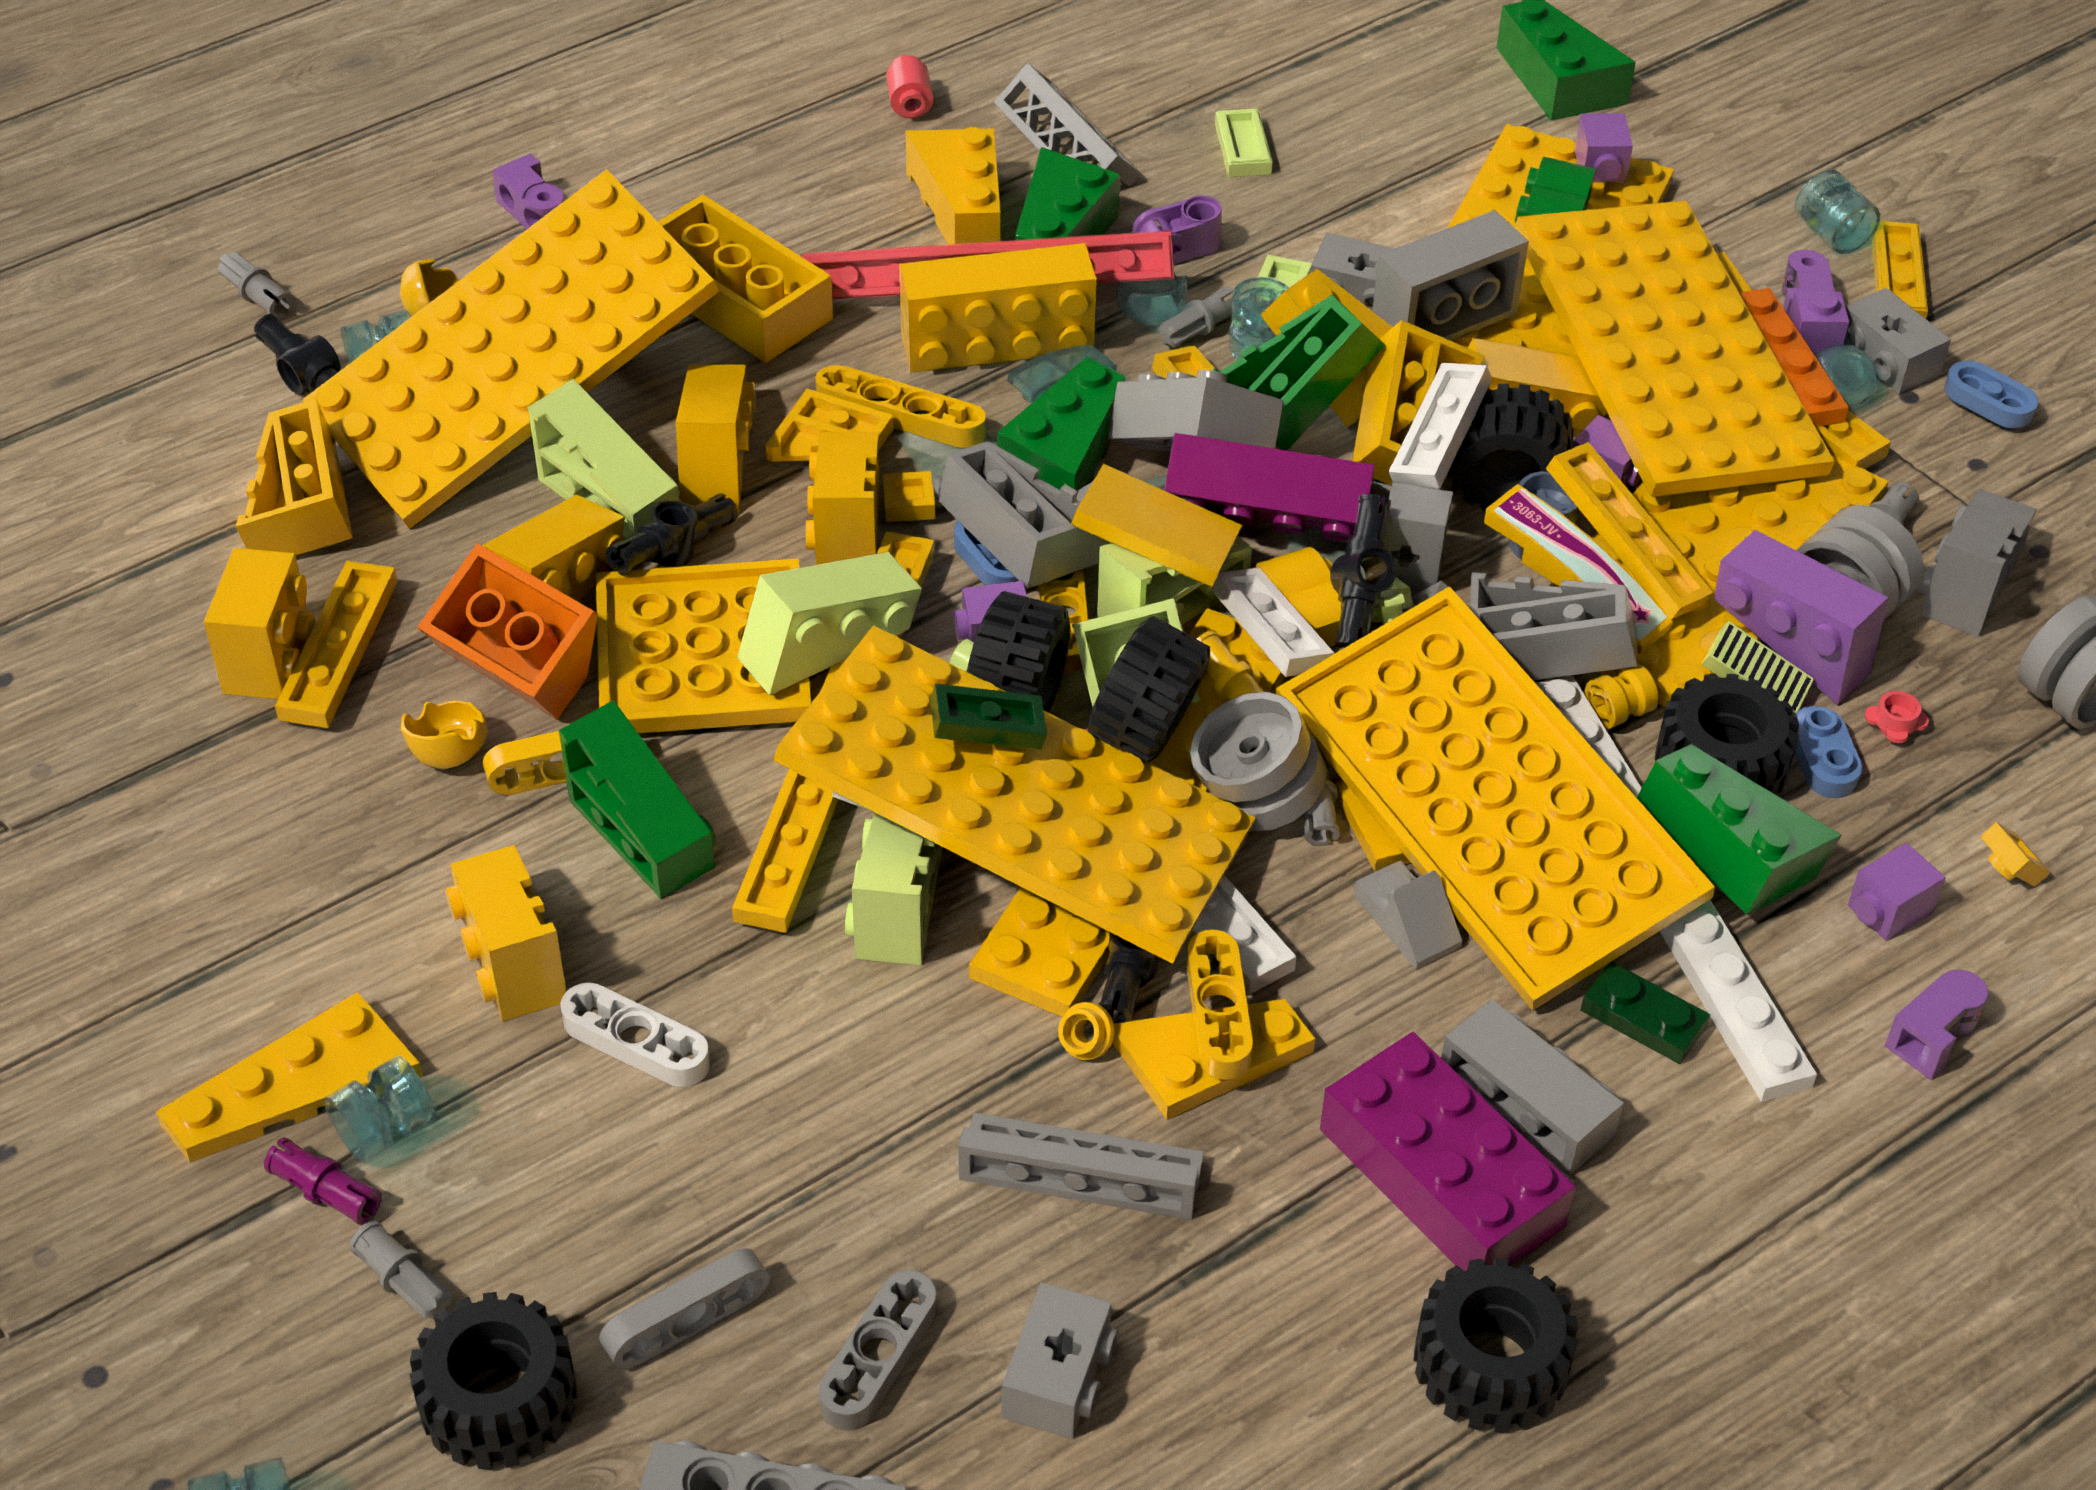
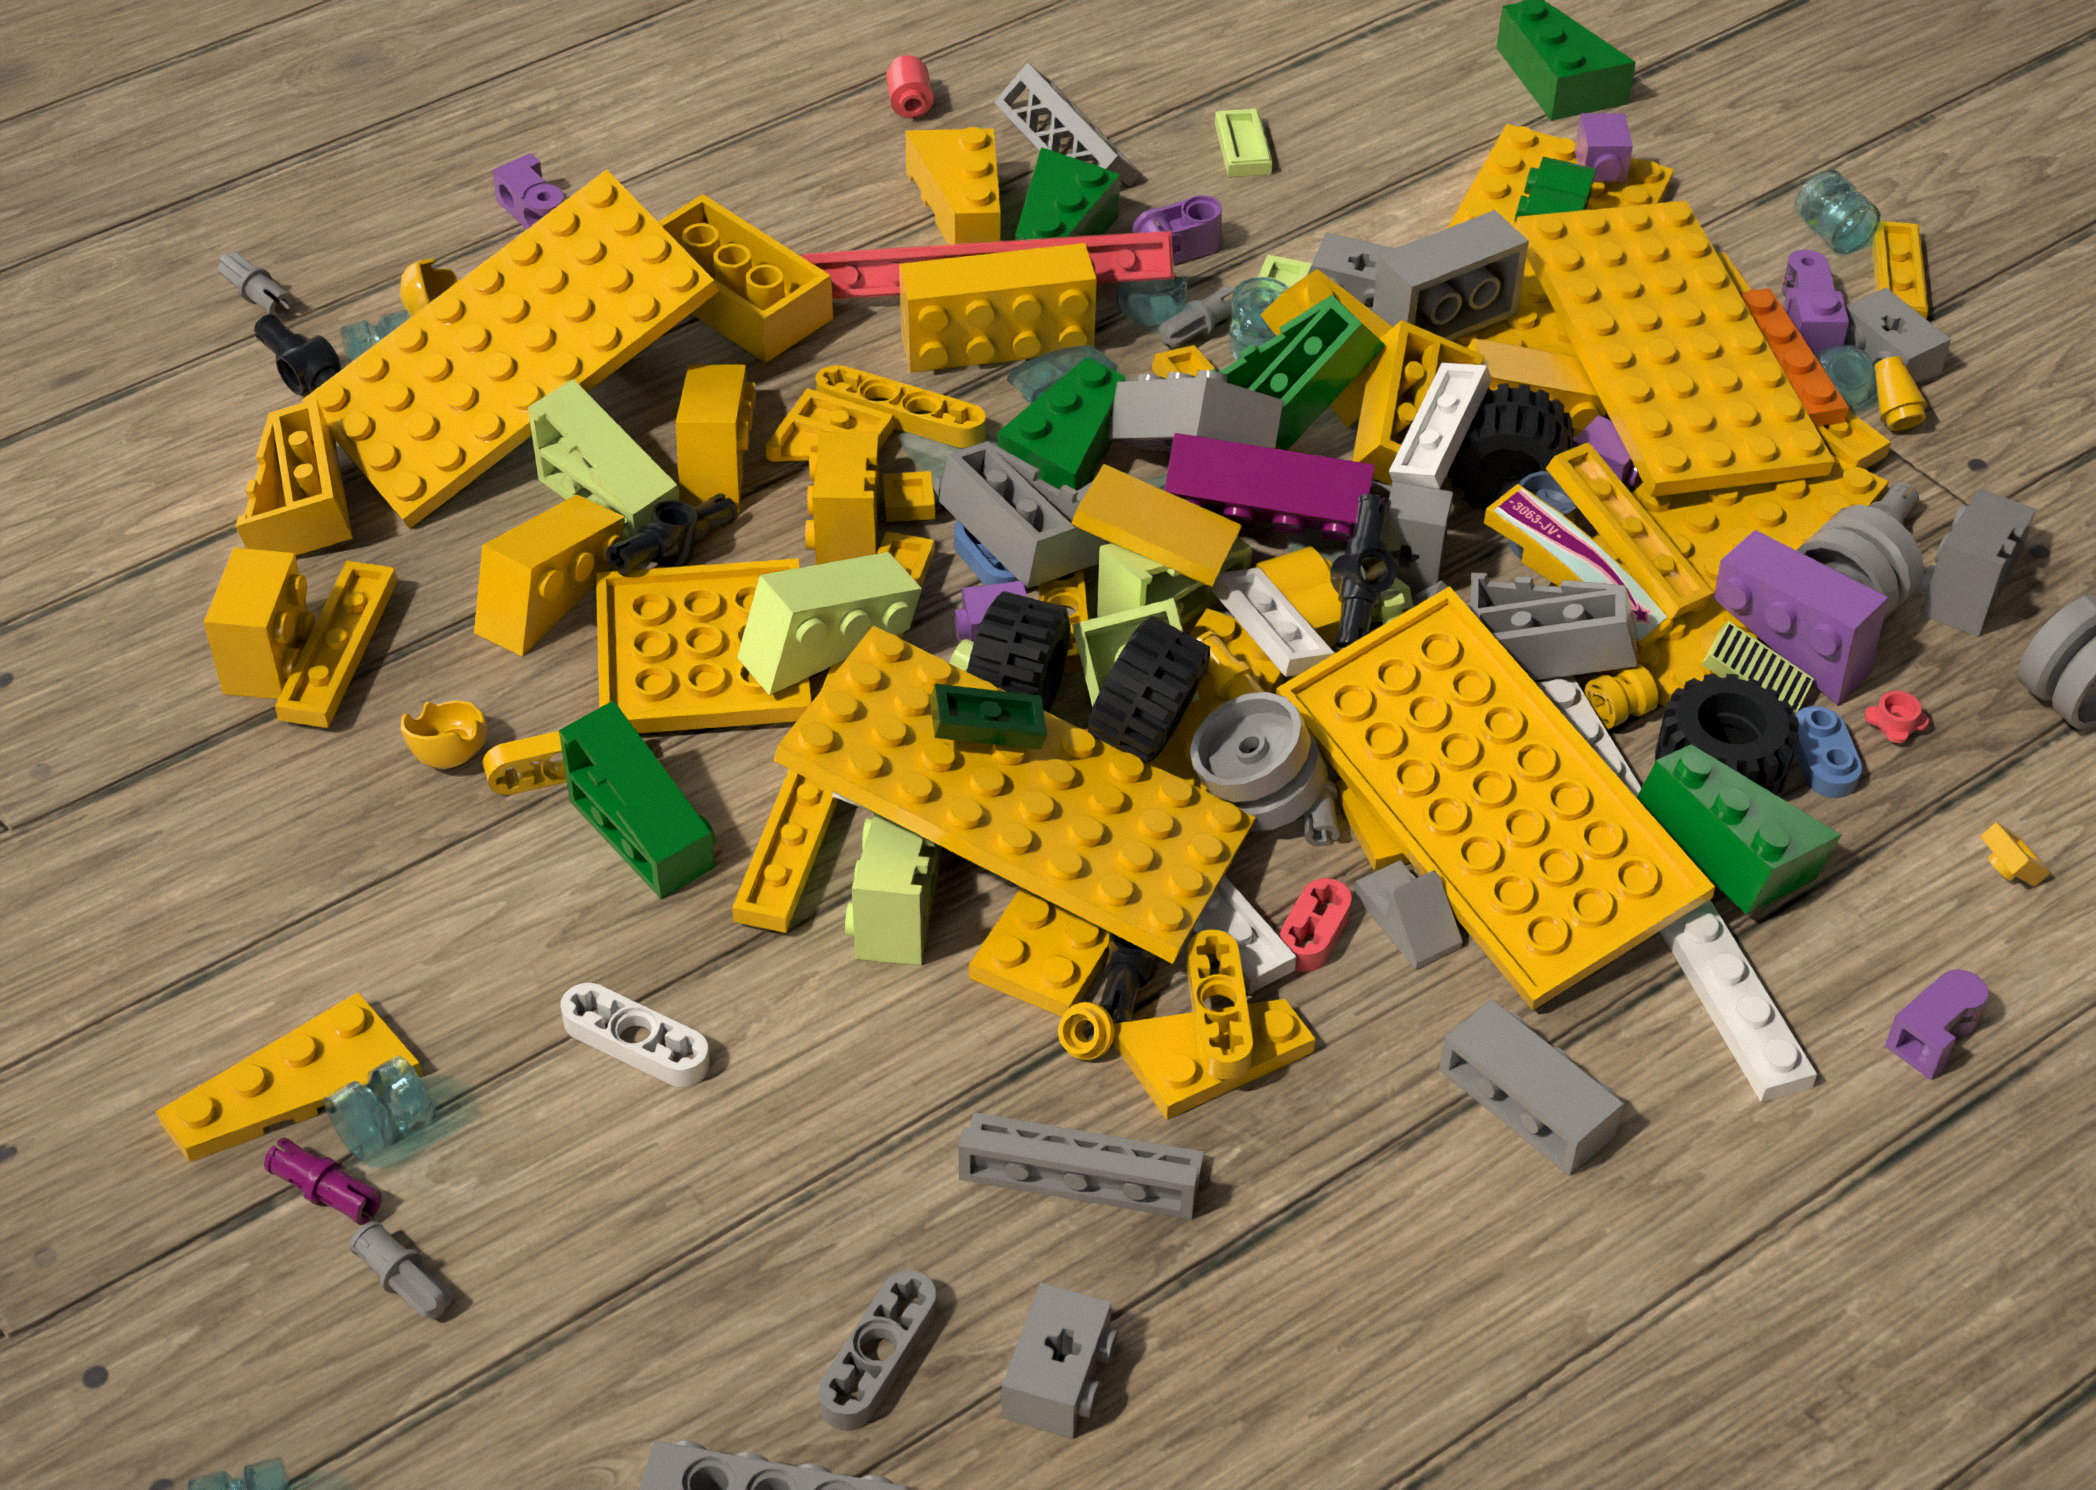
black tyre [409,1292,577,1470] -> none
orange slope [417,543,598,720] -> none
yellow wedge [445,845,567,1021] -> none
light grey beam [599,1248,771,1369] -> none
magenta brick [1320,1031,1576,1271] -> none
black tyre [1413,1258,1578,1433] -> none
dark green plate [1580,961,1711,1064] -> none
medium lavender brick [1848,842,1946,941] -> none
medium blue plate [1944,361,2038,429] -> none
none -> coral beam [1280,878,1352,972]
none -> yellow cone [1874,356,1928,431]

